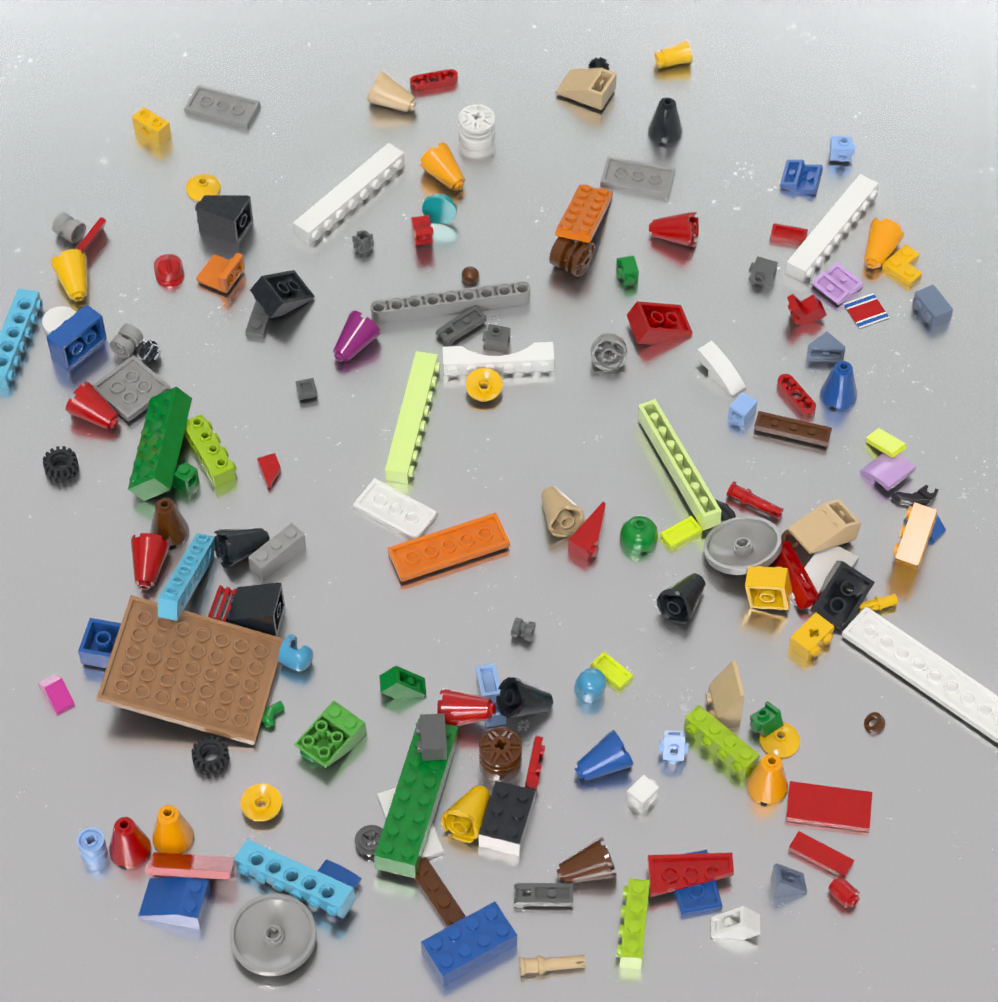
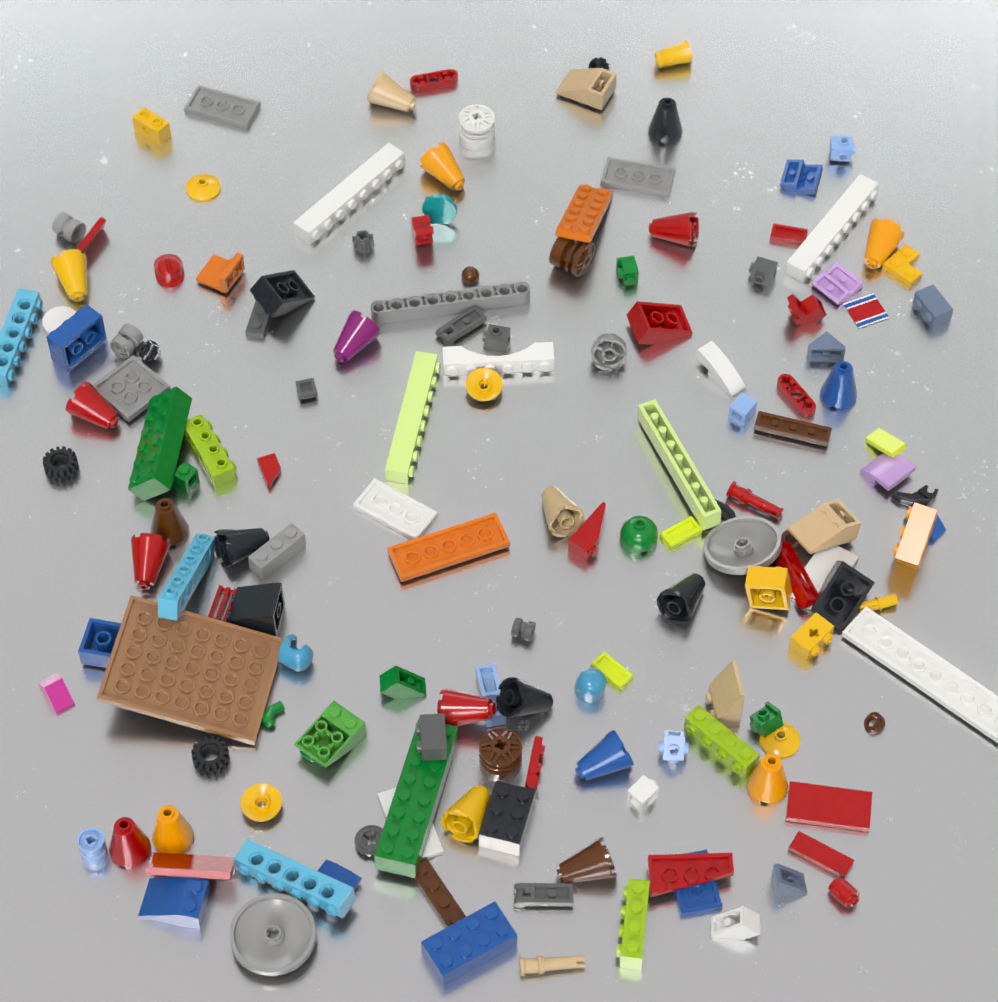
black slope [195,195,253,244] -> none

